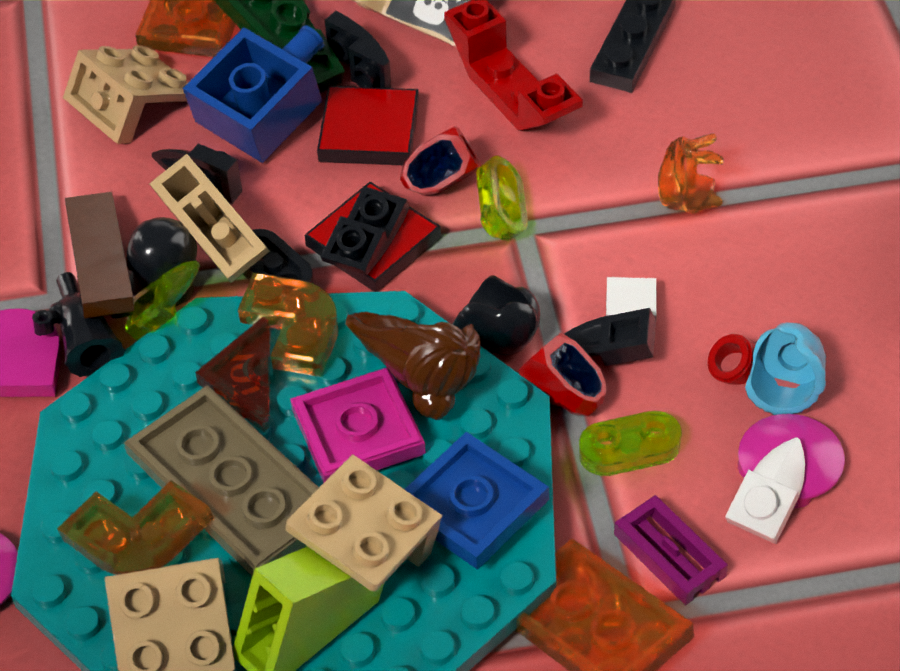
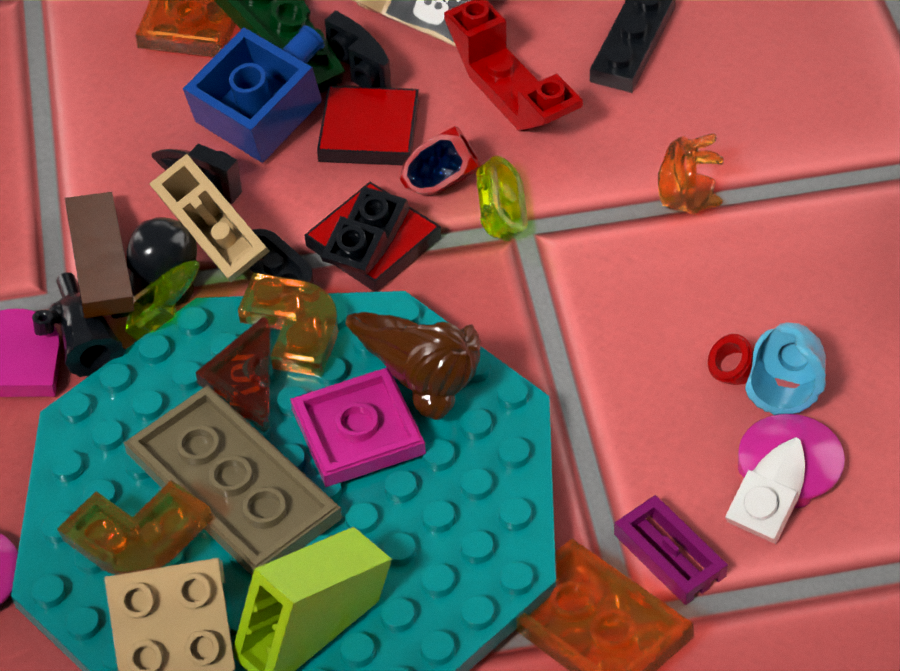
tan bracket [63,45,189,144] -> none
tan bracket [285,454,442,591] -> none
blue plate [404,432,549,570] -> none
black hair [453,275,540,355] -> none
red rock [518,333,606,416] -> none
black plate [564,308,656,366] -> none
clear neon green plate [579,411,682,476] -> none
white tile [606,277,657,320] -> none

